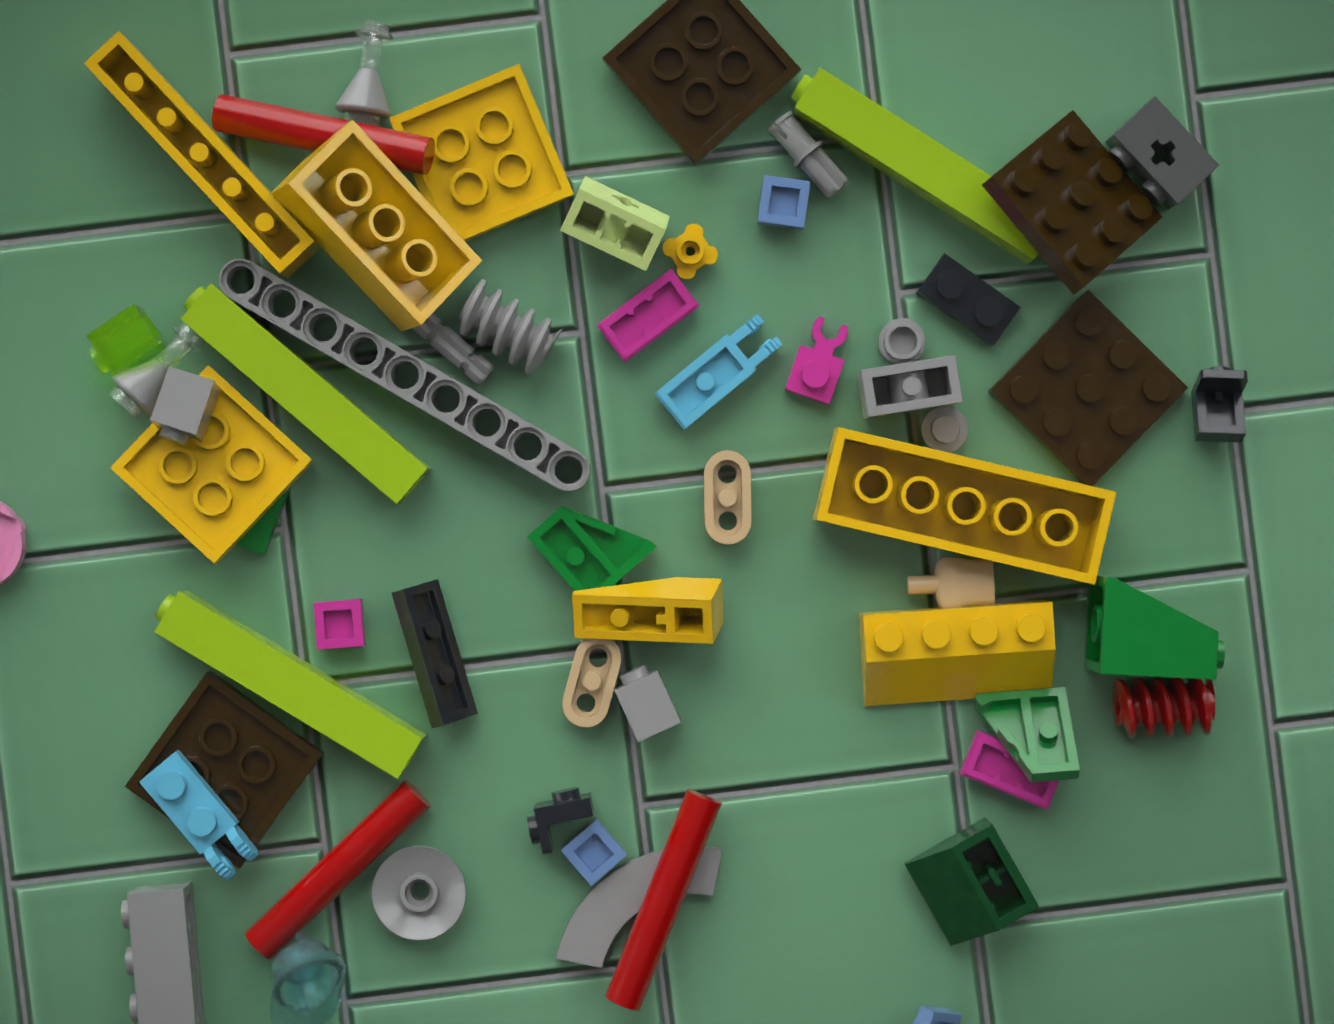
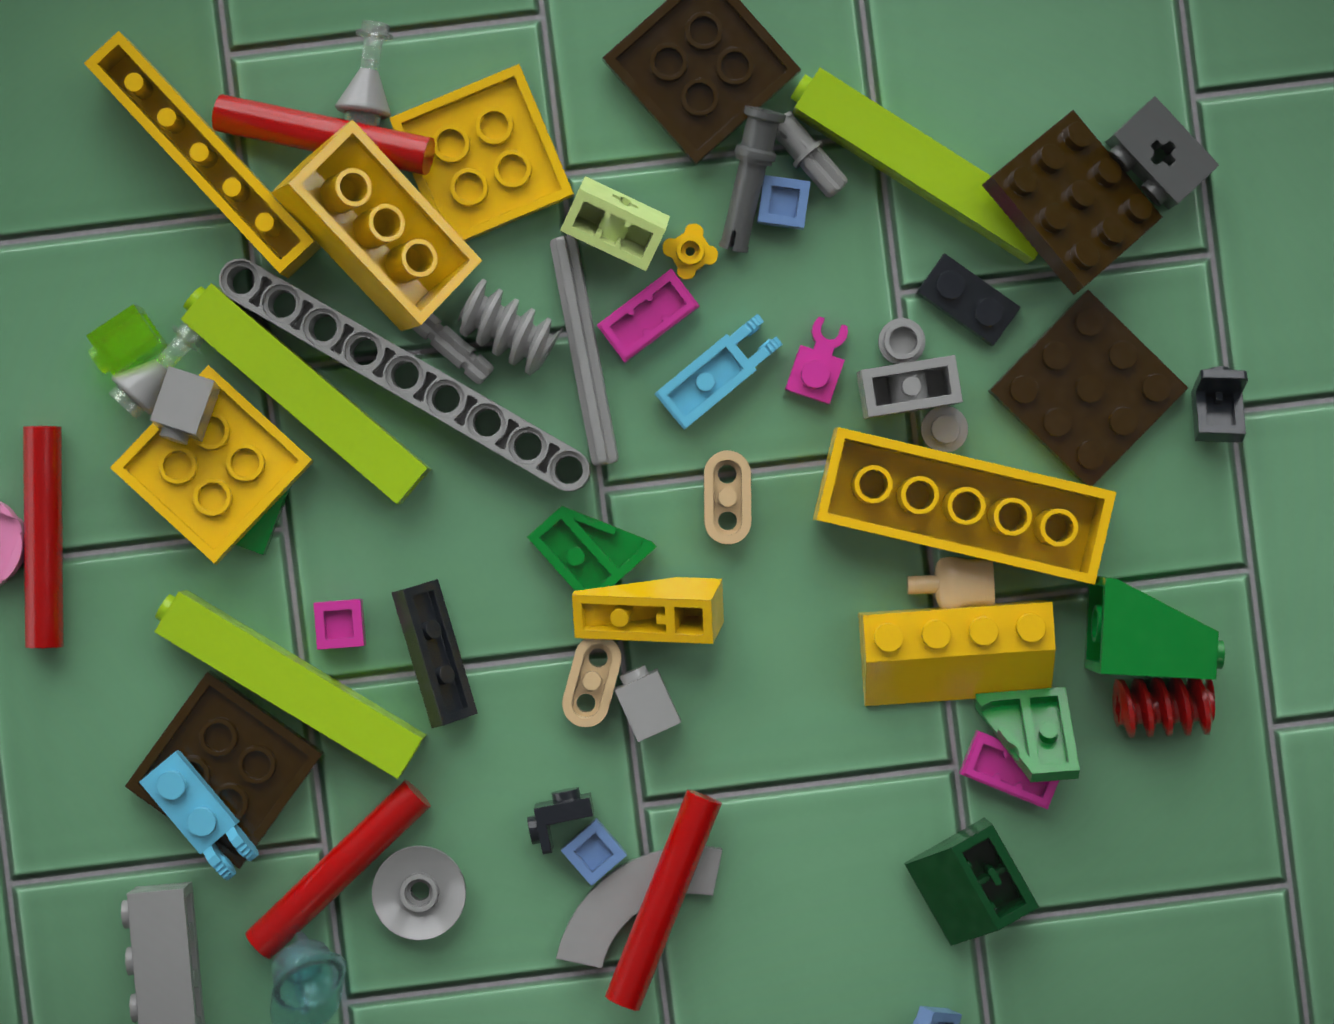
none -> red piece [23,426,64,648]
none -> light grey axle [550,235,619,466]
none -> dark grey pin [719,106,786,253]

